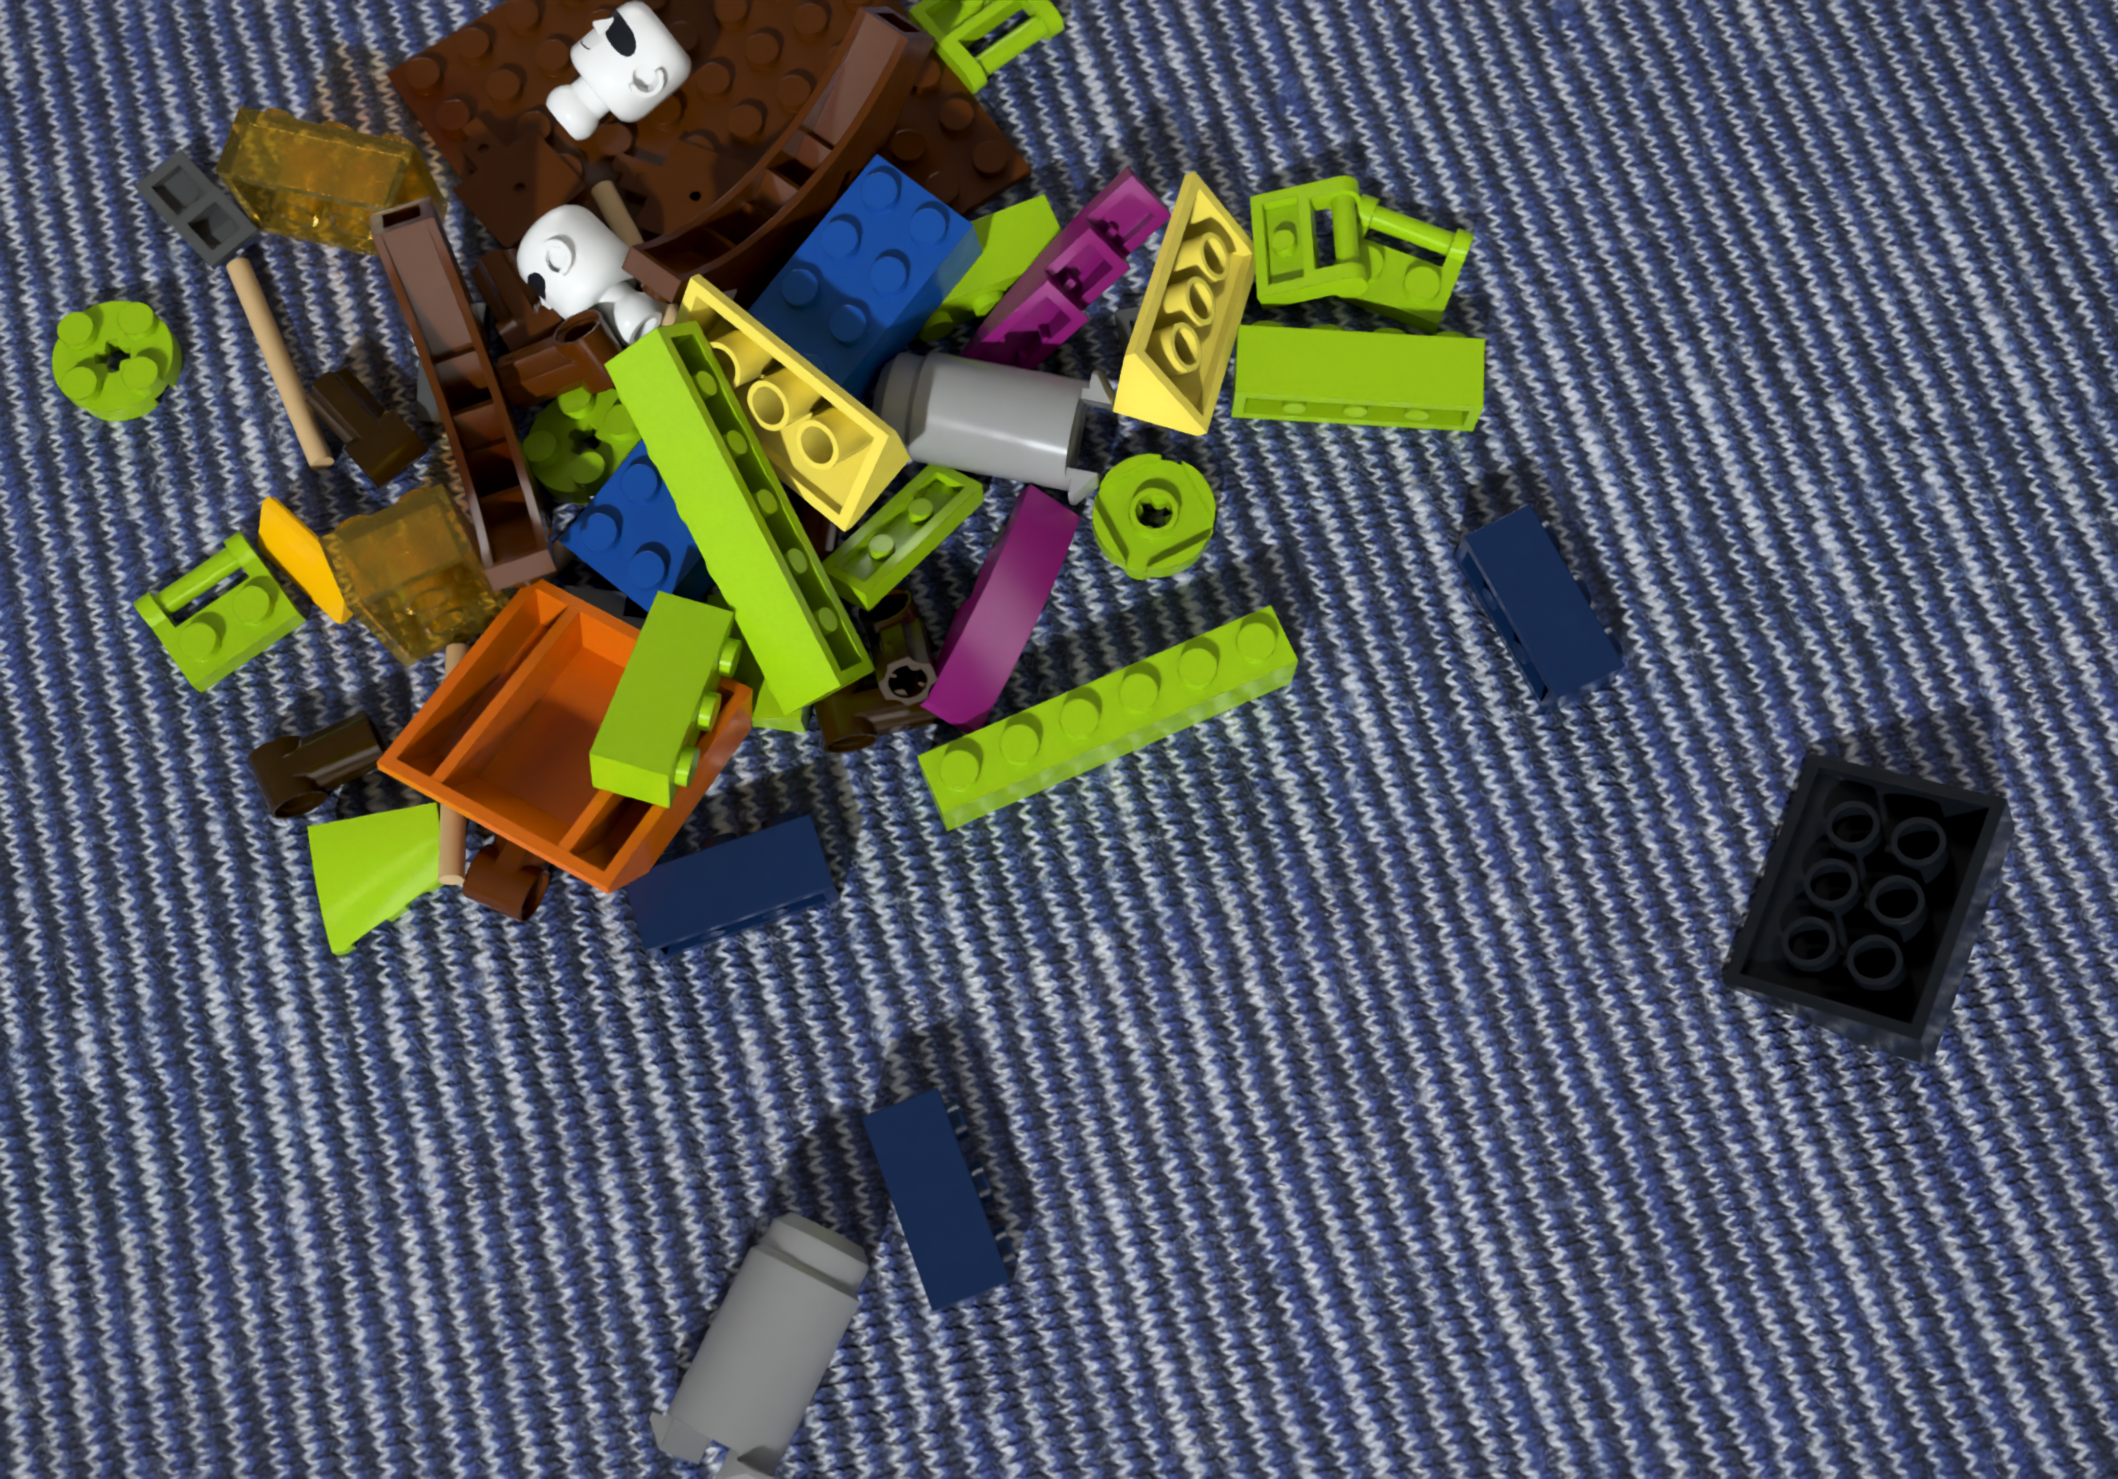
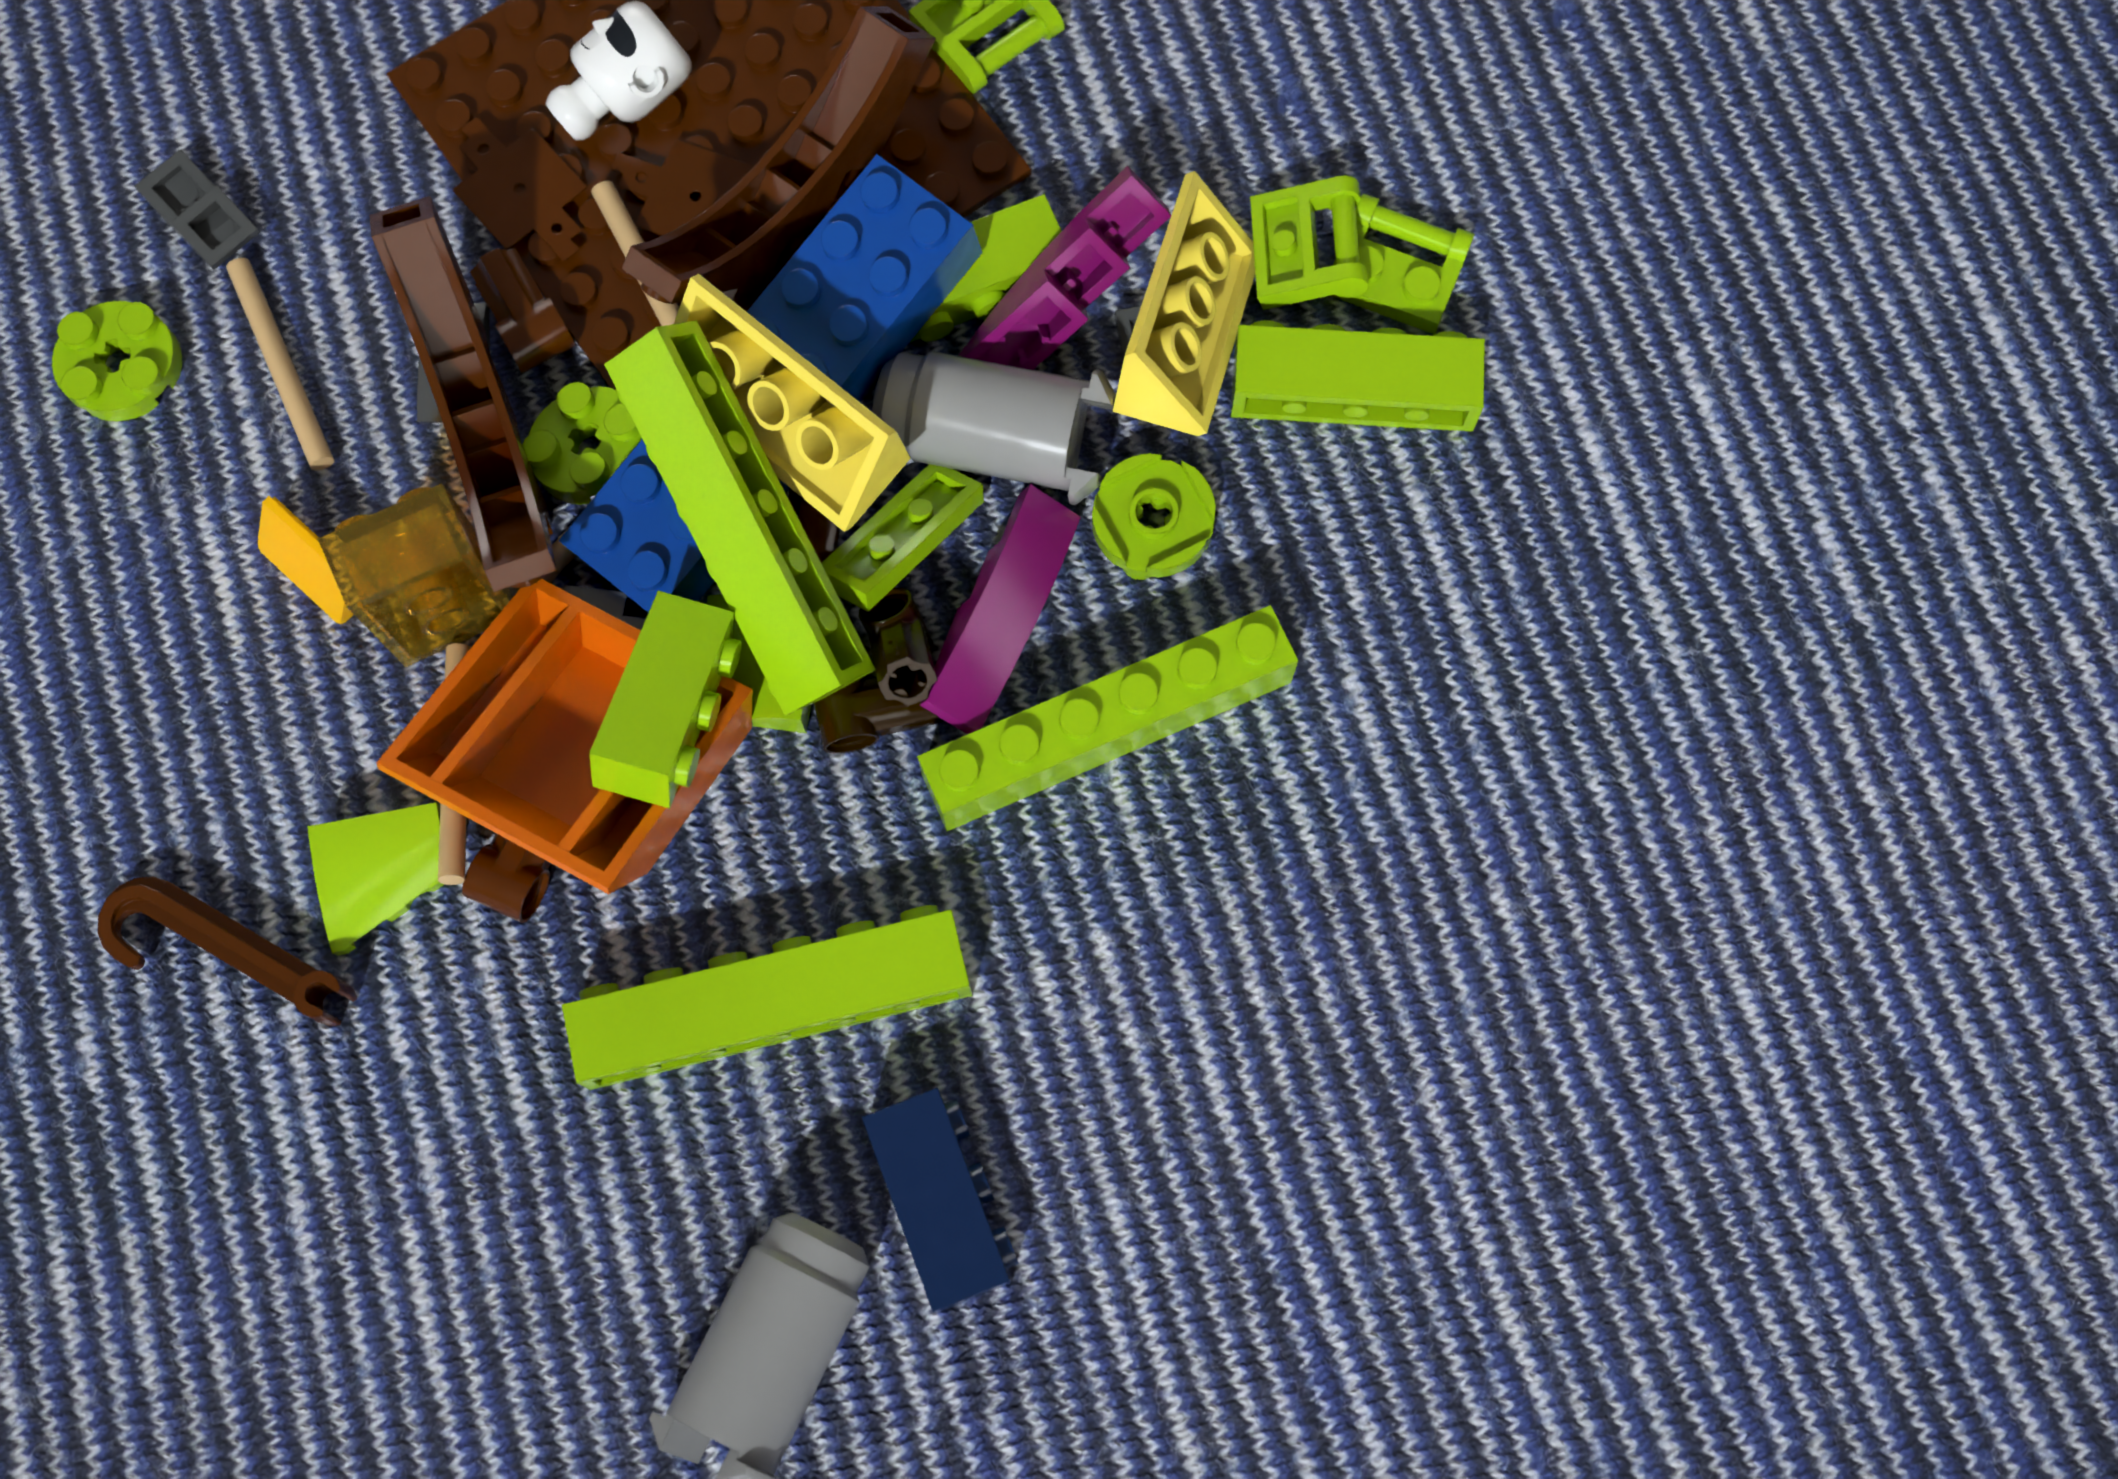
lime plate [133,530,306,693] -> none
clear yellow brick [215,107,448,257] -> none
dark brown piece [248,710,387,819] -> none
dark brown piece [305,368,429,490] -> none
reddish brown piece [496,310,624,410] -> none
white piece [517,205,662,347] -> none
dark blue brick [625,812,840,962] -> none
dark blue brick [1454,504,1625,716] -> none
black slope [1722,753,2015,1066] -> none
none -> reddish brown piece [98,876,357,1026]
none -> lime brick [561,905,972,1090]

